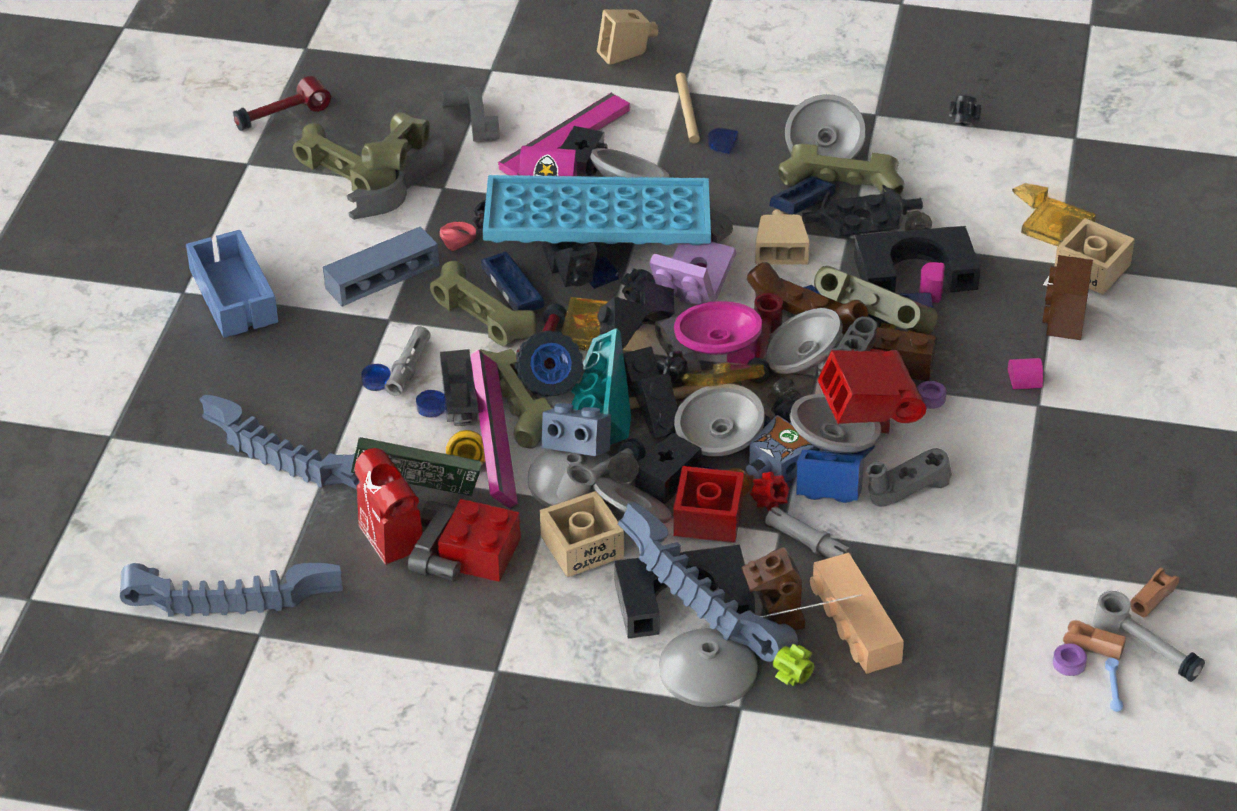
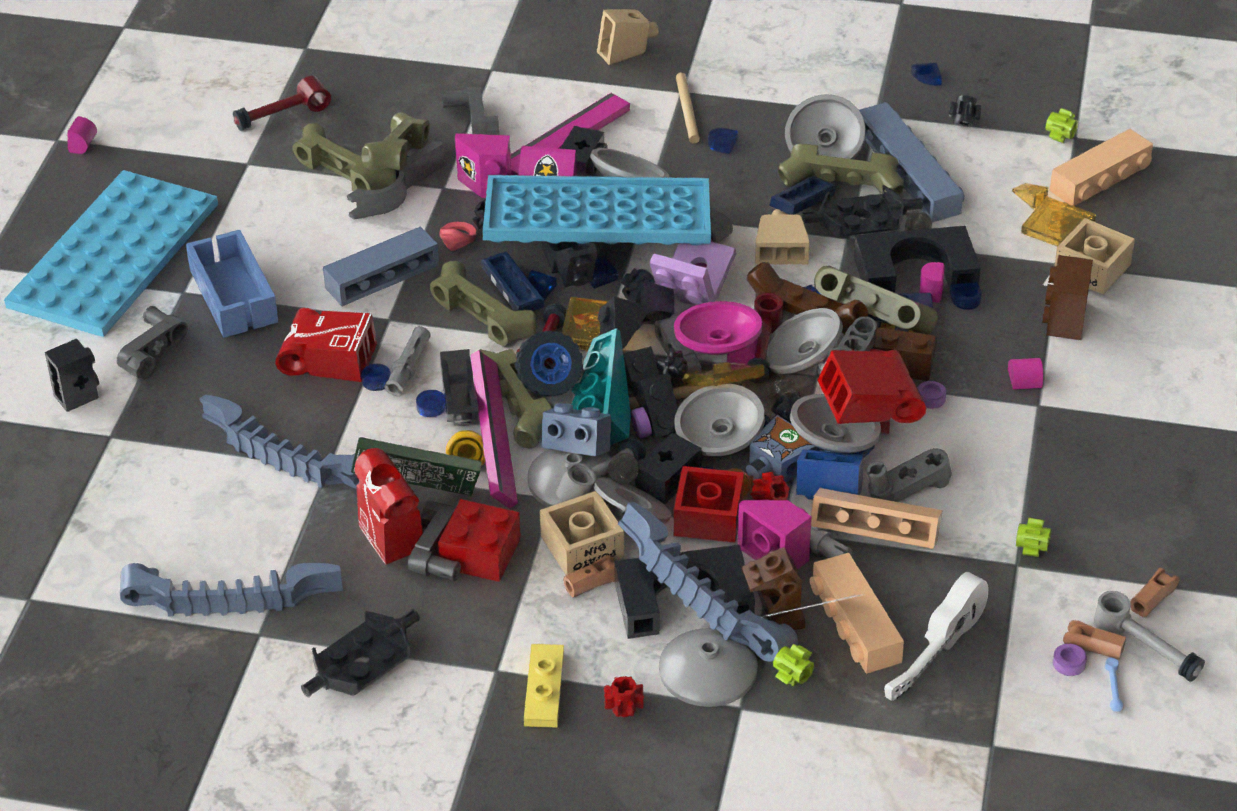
none -> medium azure plate [4,170,218,337]
none -> black brick [45,338,100,412]
none -> dark pink brick [67,116,97,154]
none -> dark grey beam [117,306,188,380]
none -> red piece [275,307,377,382]
none -> black plate [301,609,420,697]
none -> dark pink slope [455,133,512,198]
none -> light yellow plate [524,644,564,728]
none -> clear blue tile [528,270,557,300]
none -> nougat bar [563,555,615,598]
none -> red gear [604,676,644,717]
none -> medium lavender tile [631,407,652,439]
none -> dark pink slope [738,500,812,570]
none -> light nougat brick [811,488,943,549]
none -> sand blue brick [859,102,964,222]
none -> white piece [885,572,988,701]
none -> clear blue tile [911,63,942,86]
none -> clear blue tile [950,283,982,310]
none -> lime gear [1016,518,1051,557]
none -> lime gear [1045,108,1079,143]
none -> light nougat brick [1050,129,1153,207]

